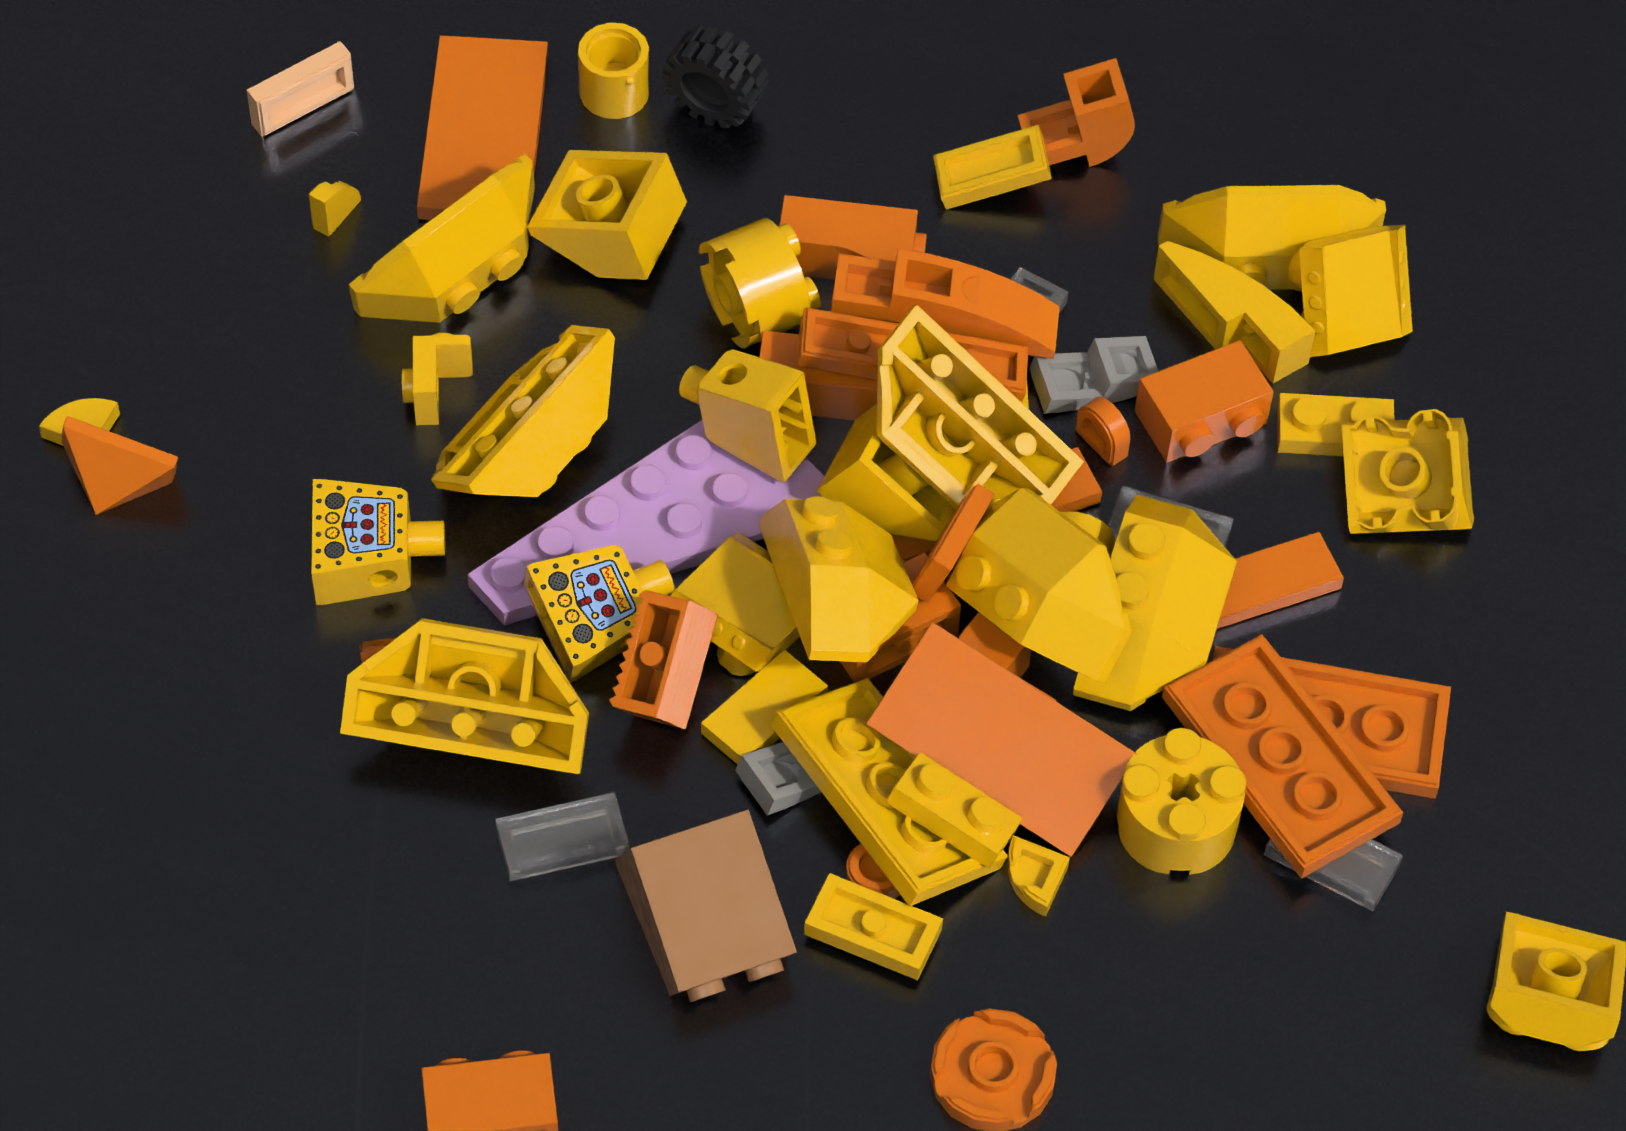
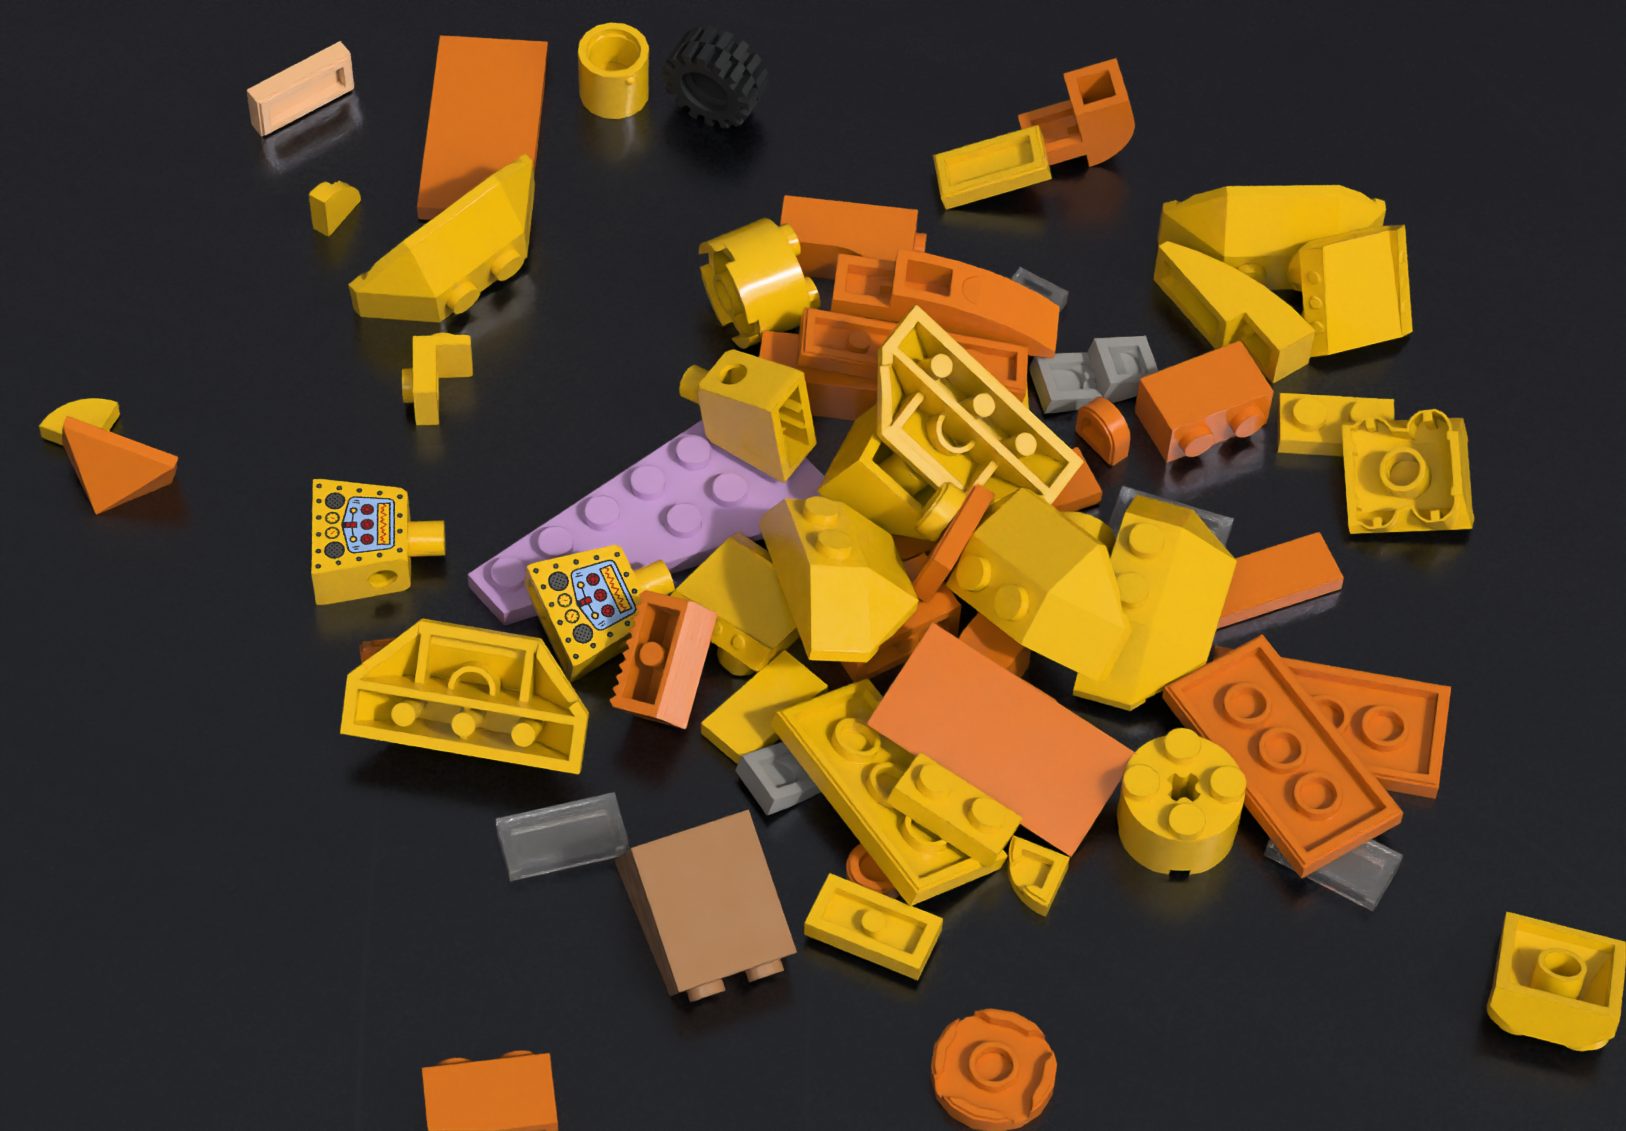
yellow wedge [431,325,615,497] -> none
yellow slope [527,150,687,280] -> none
none -> yellow tile [914,481,967,541]

